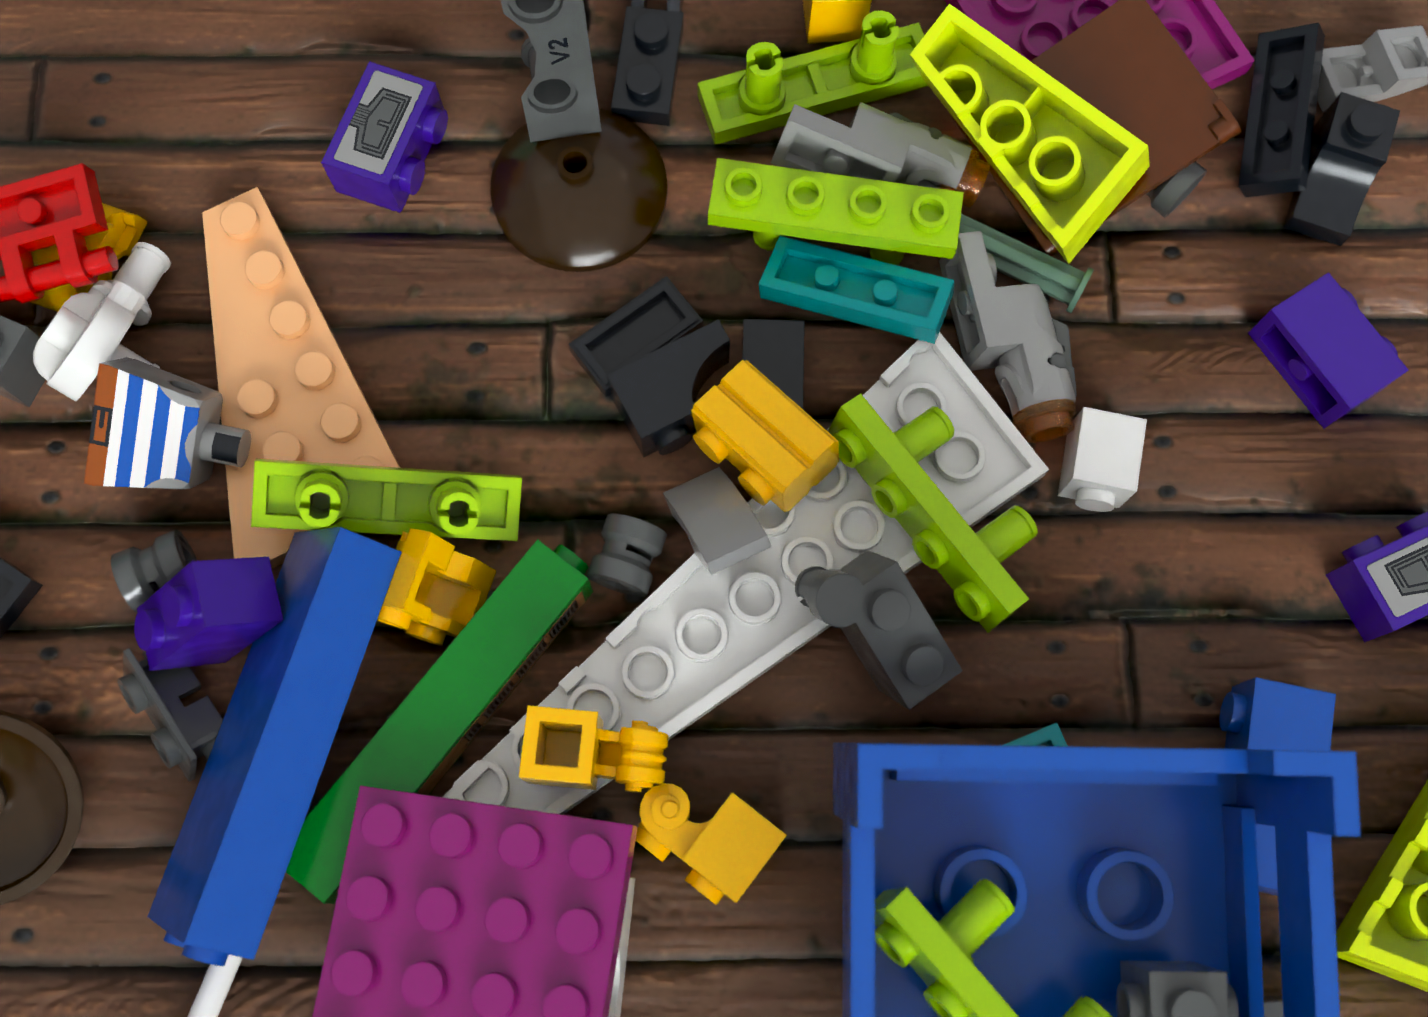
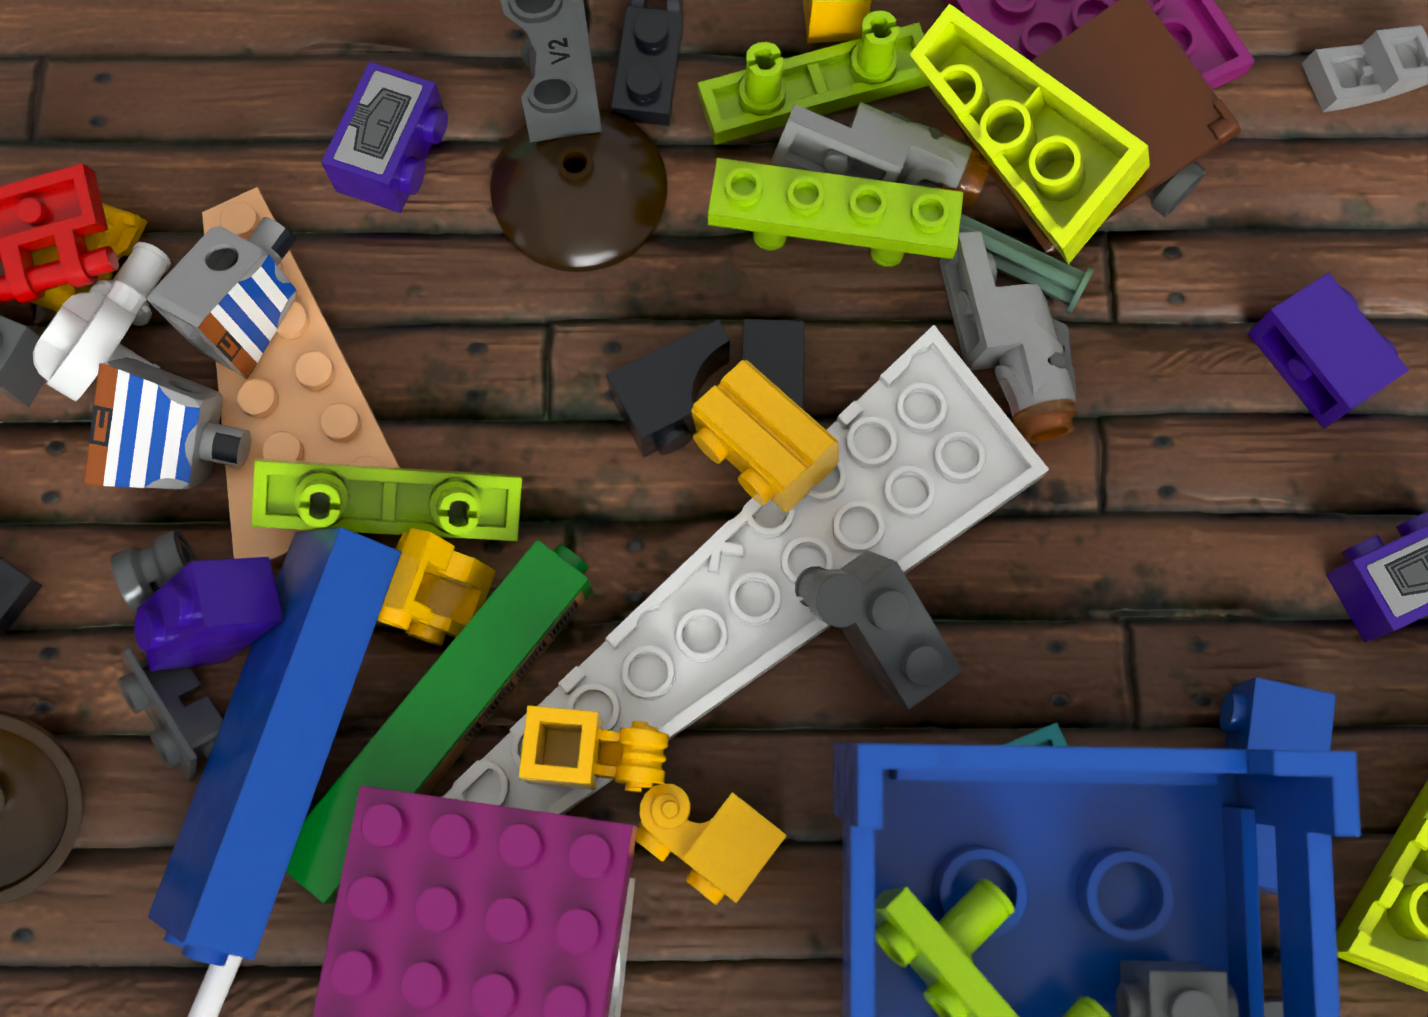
black tile [568,276,703,397] -> none
dark grey wheel [586,513,667,597] -> none
light grey slope [663,467,772,575] -> none
teal plate [758,236,954,344] -> none
lime plate [828,393,1038,633] -> none
white brick [1058,407,1147,512] -> none
black plate [1238,22,1325,198] -> none
black arch [1283,92,1400,246] -> none
none -> torso [146,217,296,379]

